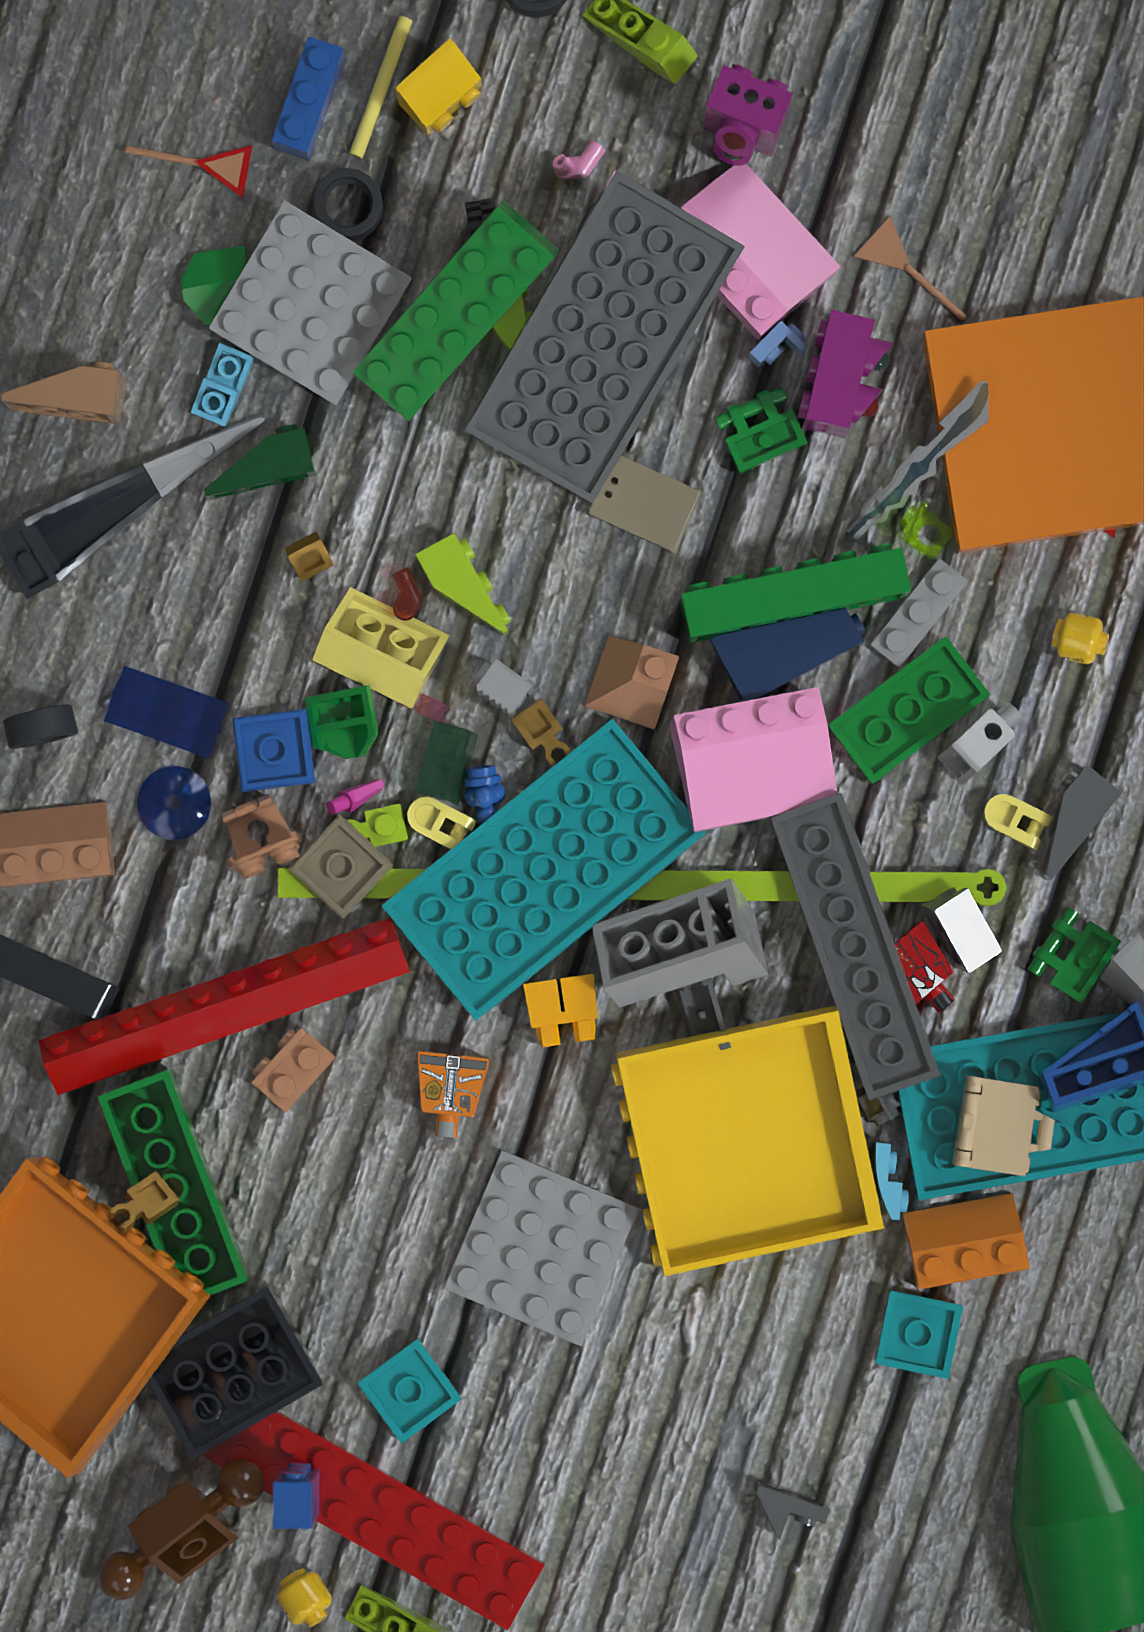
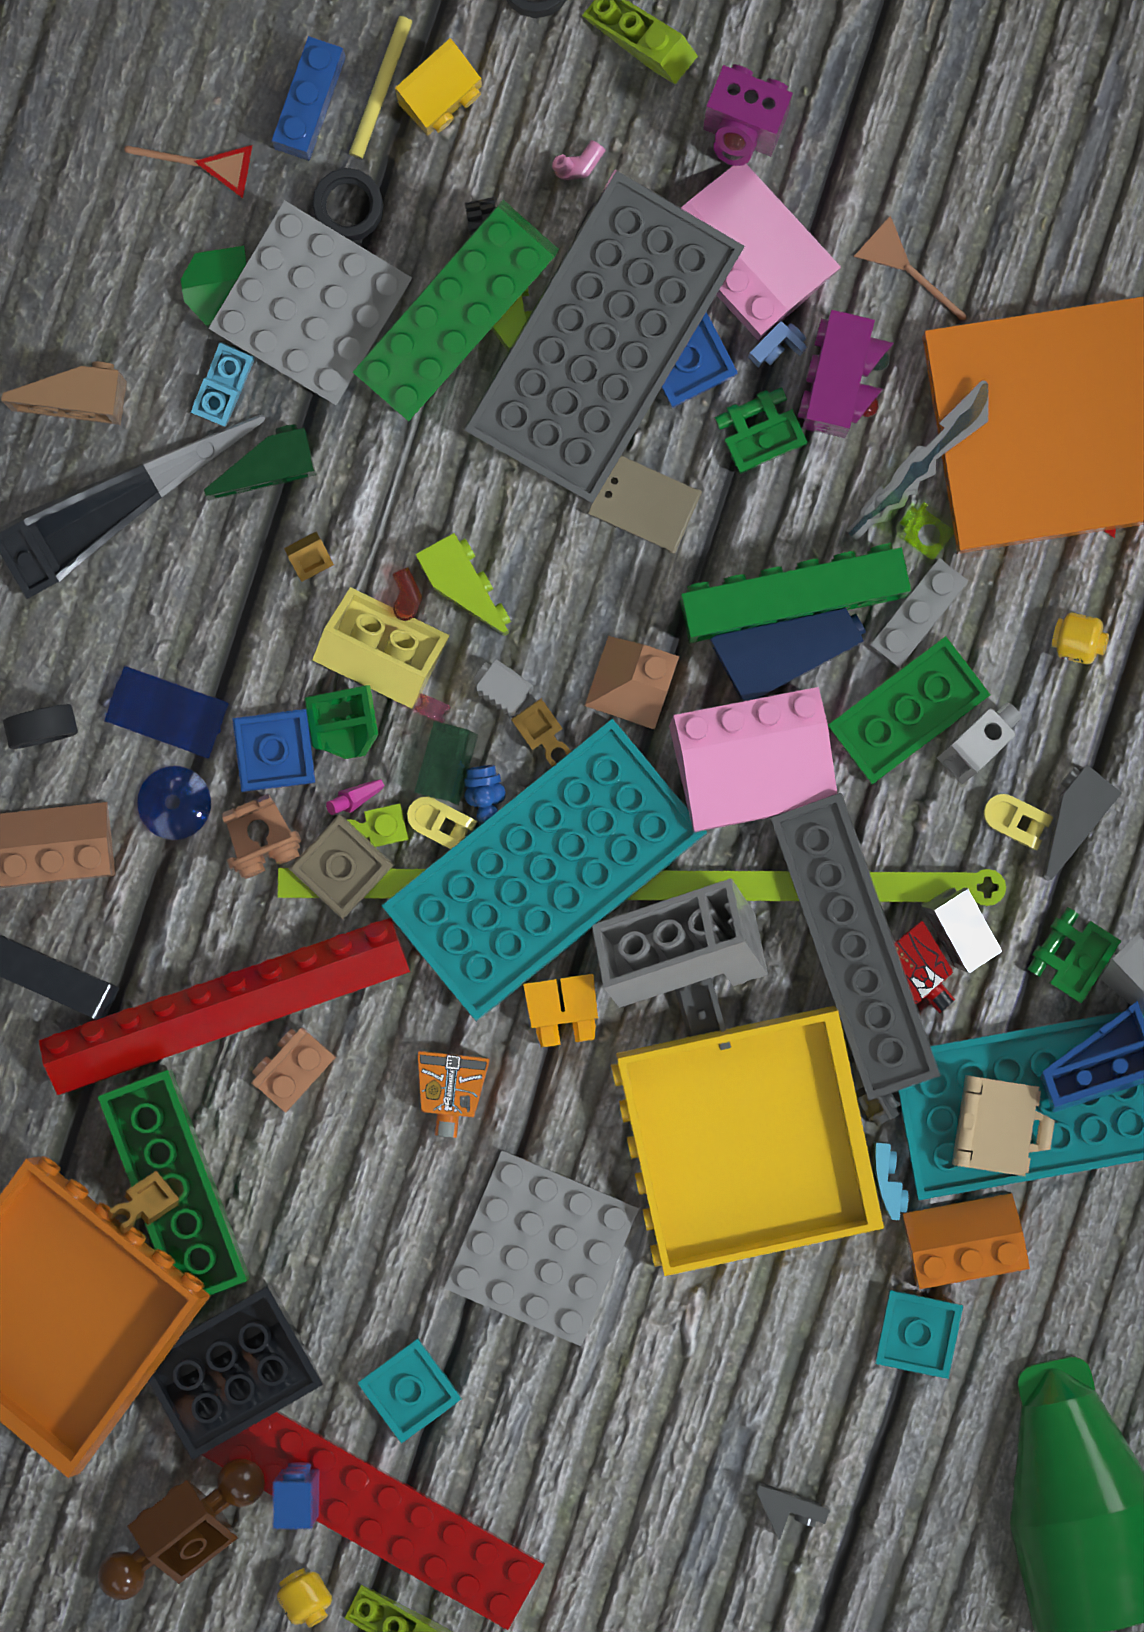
none -> blue plate [661,312,738,408]

